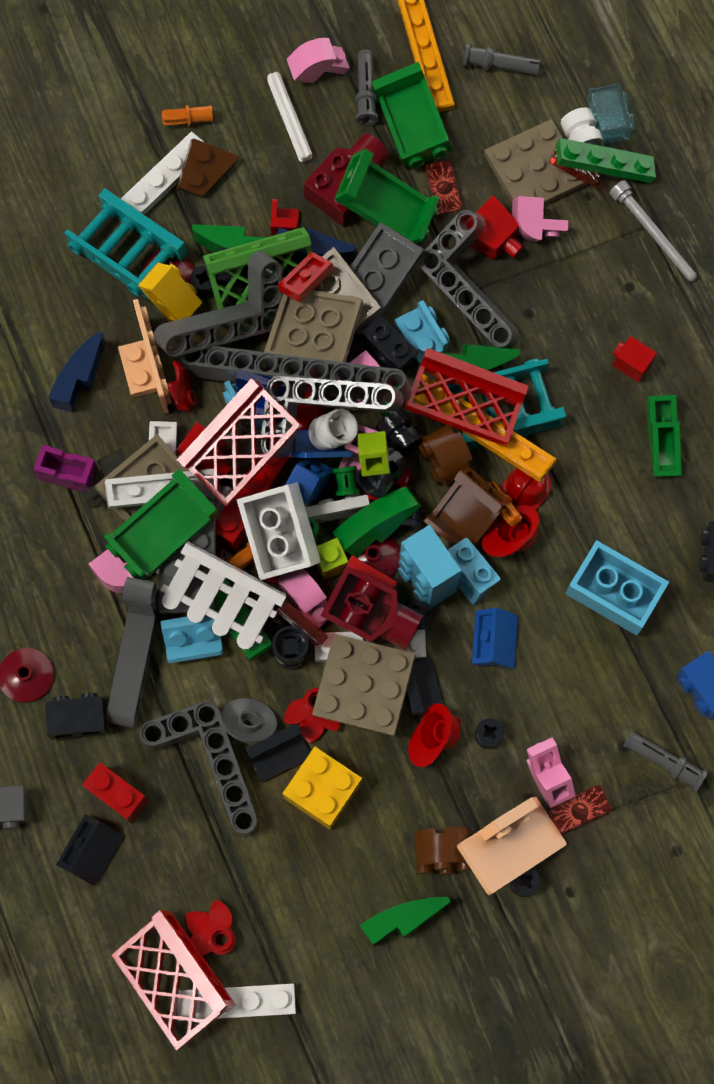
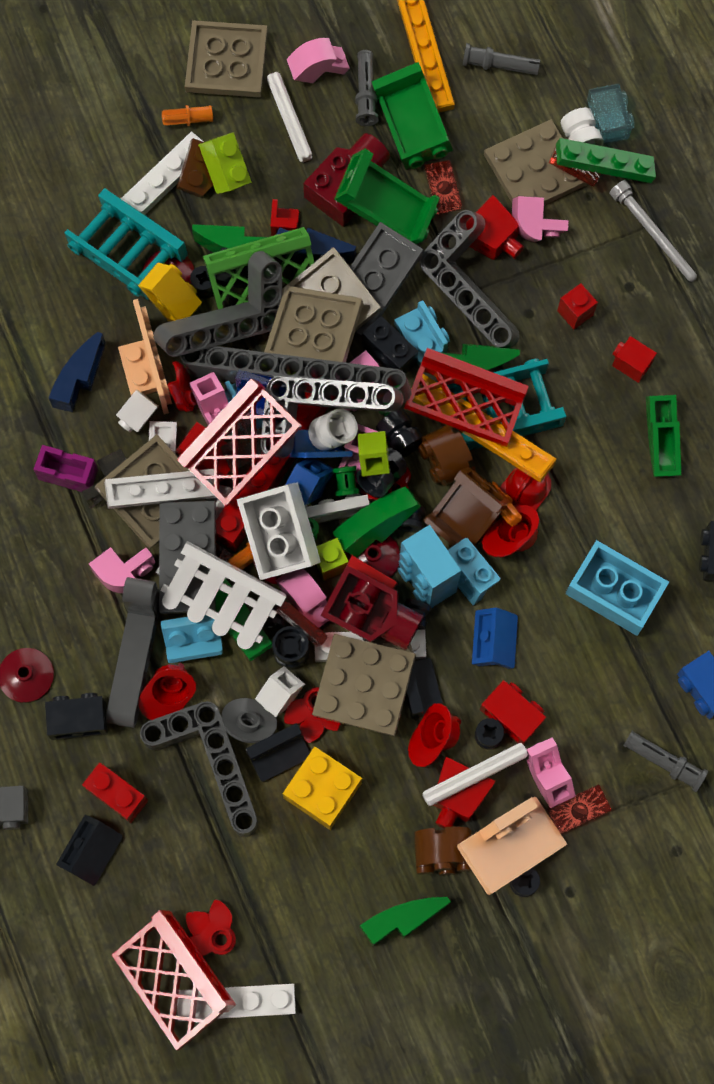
green panel [104,468,220,580] -> none
red plate [278,252,333,302] -> none
none -> white brick [116,390,159,433]
none -> red piece [139,662,196,720]
none -> dark tan plate [185,20,268,97]
none -> bright pink brick [190,372,241,433]
none -> lime brick [198,132,251,194]
none -> white brick [255,666,305,717]
none -> white axle [423,743,528,806]
none -> red torso [433,757,495,829]
none -> red brick [480,680,546,745]
none -> red brick [557,283,598,330]

